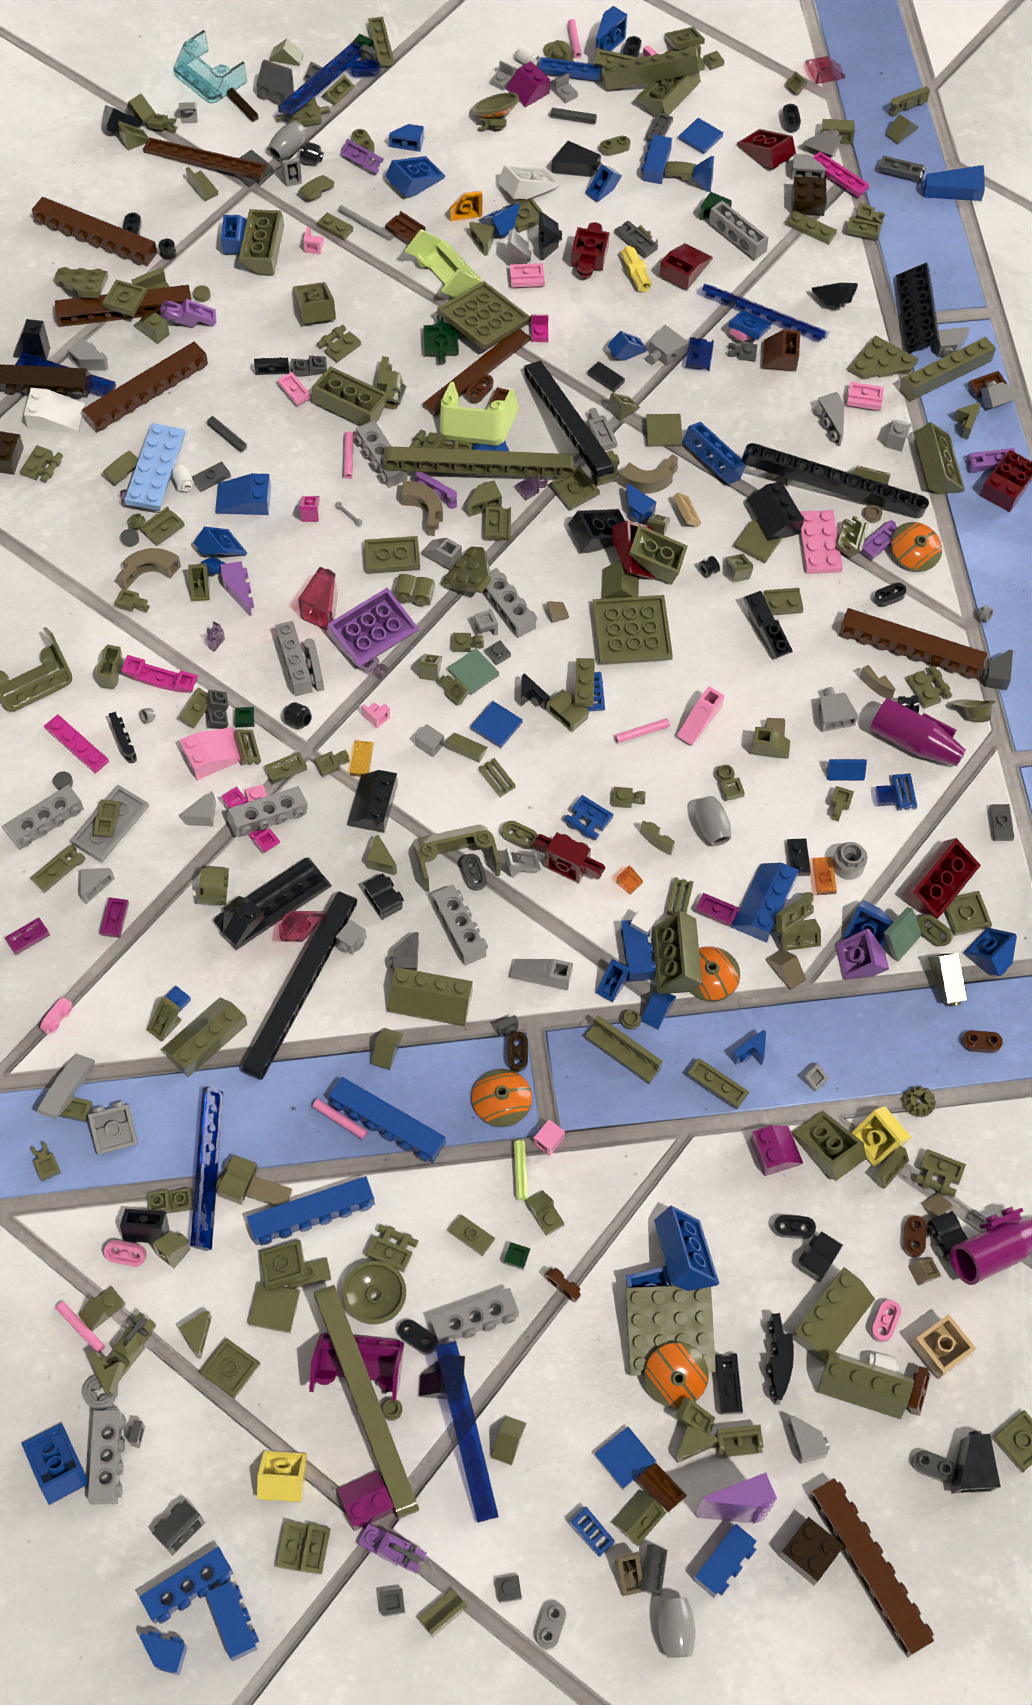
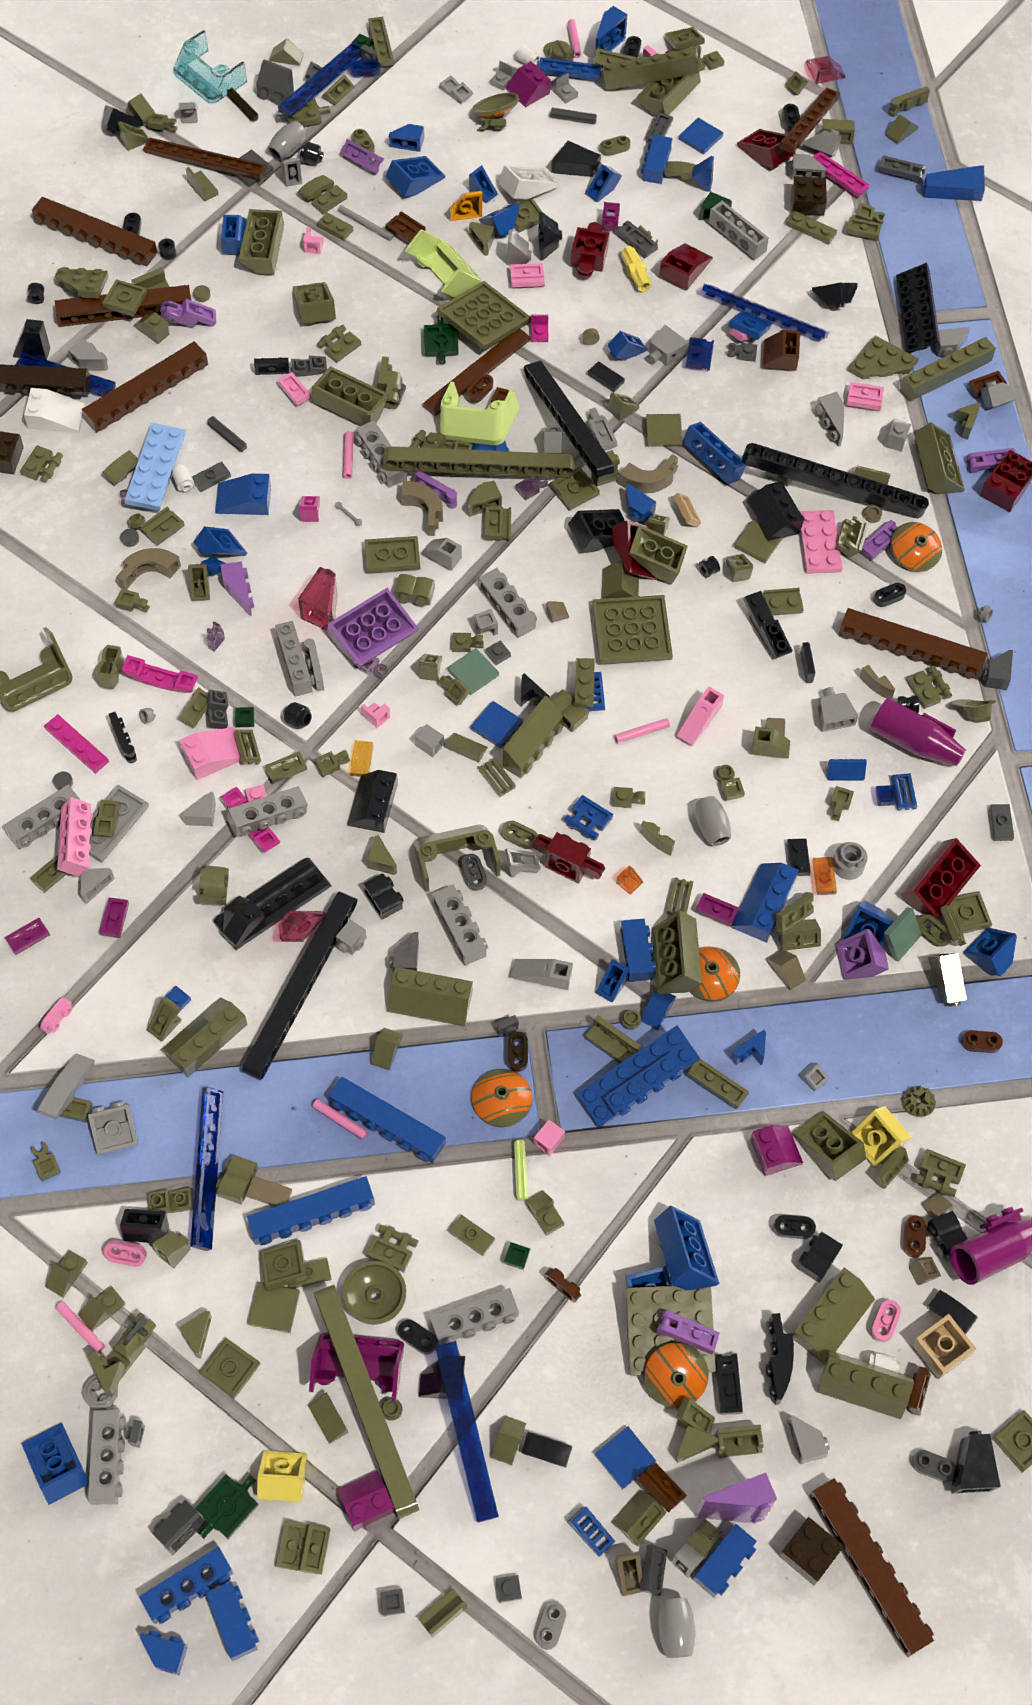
medium lavender plate [358,1523,427,1574] -> none
olive plate [441,546,491,593] -> none
white tile [630,908,657,935] -> none
none -> black wheel [27,283,45,304]
none -> olive slope [45,1250,88,1298]
none -> bright pink brick [57,797,92,876]
none -> dark green plate [195,1474,259,1540]
none -> olive slope [308,1392,348,1444]
none -> olive plate [312,185,348,215]
none -> light grey slope [439,75,473,102]
none -> blue slope [469,165,498,203]
none -> olive slope [503,696,564,778]
none -> black slope [521,1432,573,1468]
none -> light grey slope [543,428,562,453]
none -> blue plate [577,1025,700,1127]
none -> dark tan tile [582,328,600,345]
none -> magenta window [601,202,620,231]
none -> medium lavender plate [657,1311,720,1355]
none -> light grey slope [671,1543,707,1578]
none -> olive slope [687,1518,723,1556]
none -> reddish brown tile [779,88,841,153]
none -> black tile [800,642,816,683]
none -> black slope [928,1290,978,1334]
none -> olive tile [940,905,967,946]

